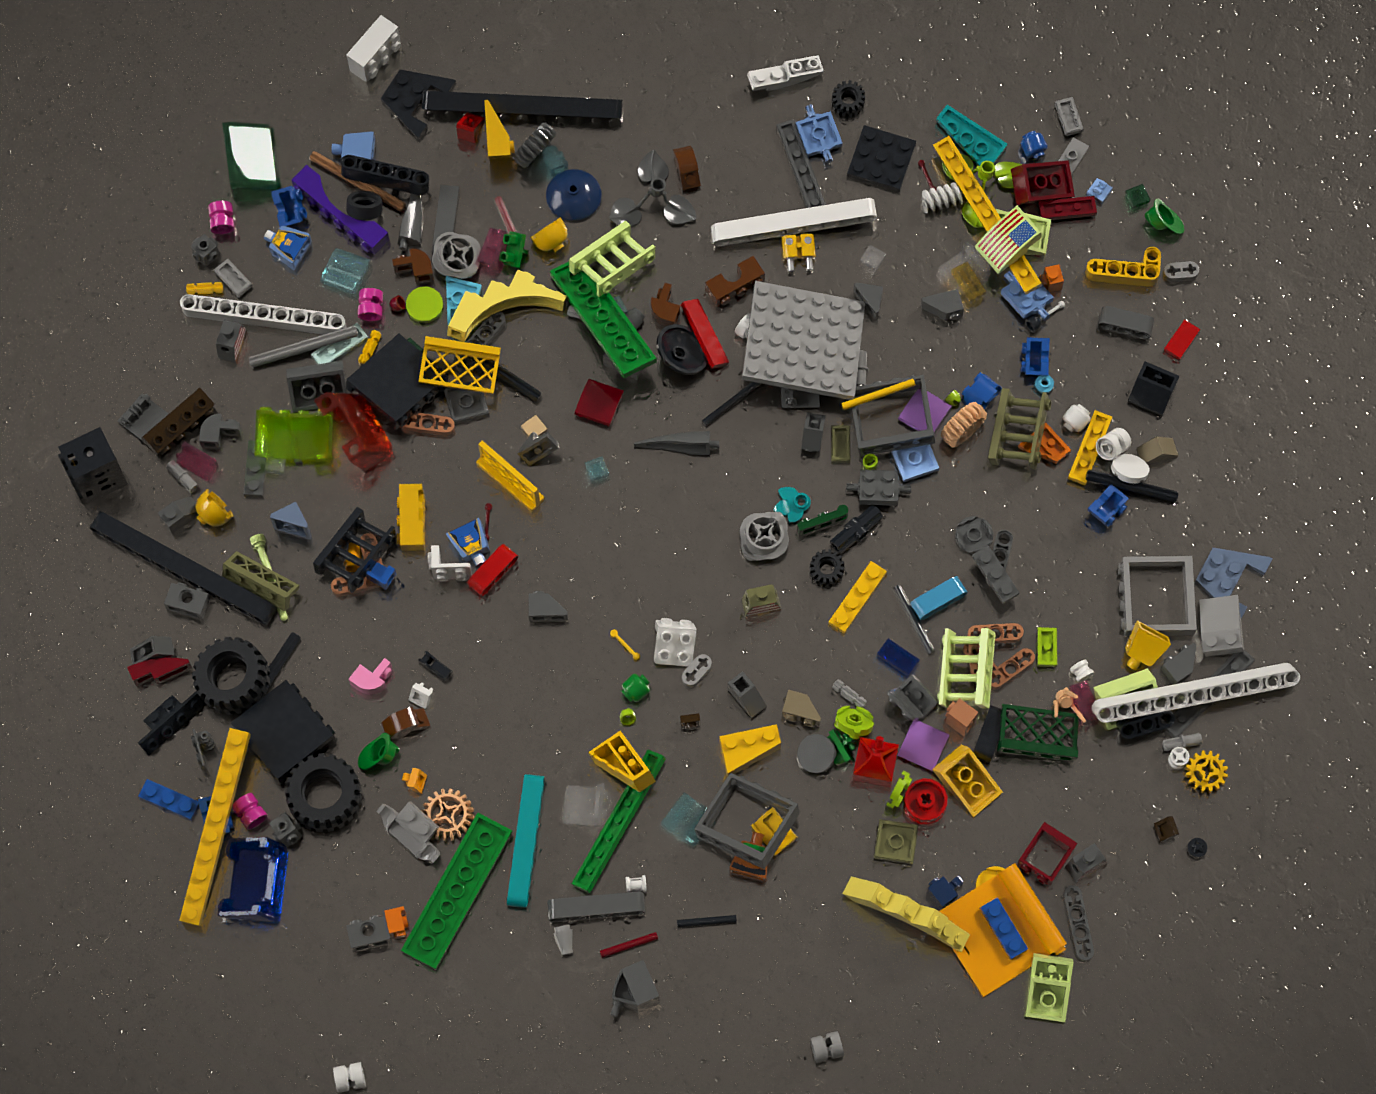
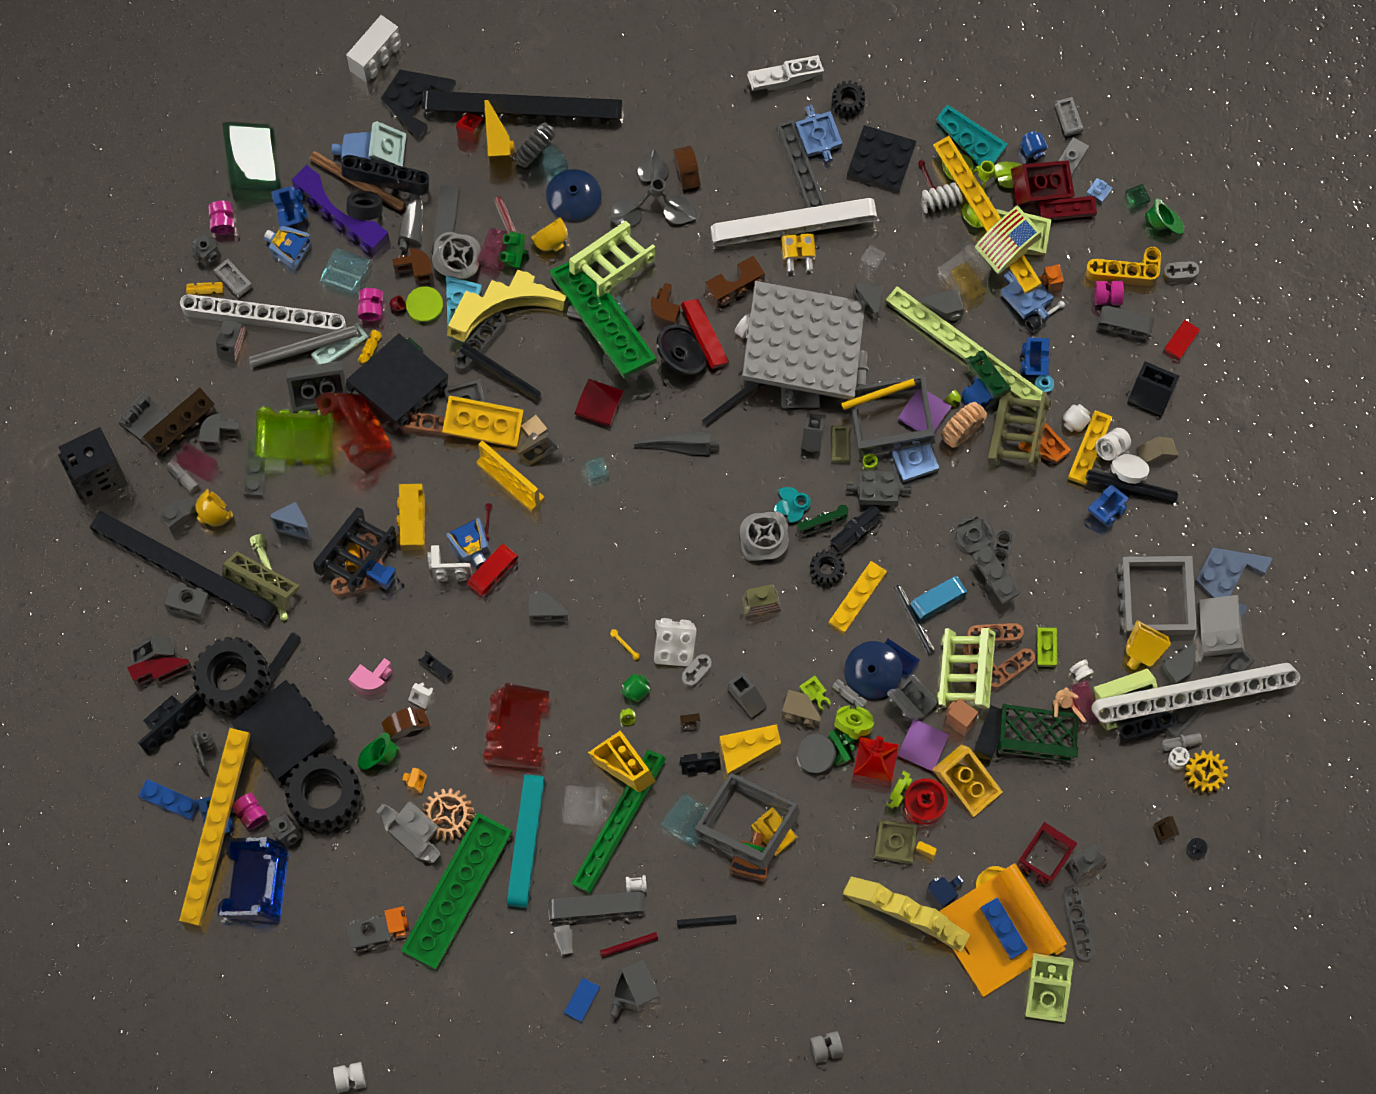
yellow fence [418,336,501,394] -> none
none -> light aqua plate [368,121,406,166]
none -> yellow plate [442,395,524,448]
none -> clear red windscreen [483,683,549,769]
none -> blue tile [564,977,600,1023]
none -> black hinge [680,751,721,775]
none -> lime plate [799,676,831,711]
none -> dark blue dish [844,641,903,699]
none -> yellowish green plate [885,286,1043,411]
none -> yellow tile [915,841,937,860]
none -> dark green plate [965,350,1011,399]
none -> dark pink wheel [1095,281,1124,305]

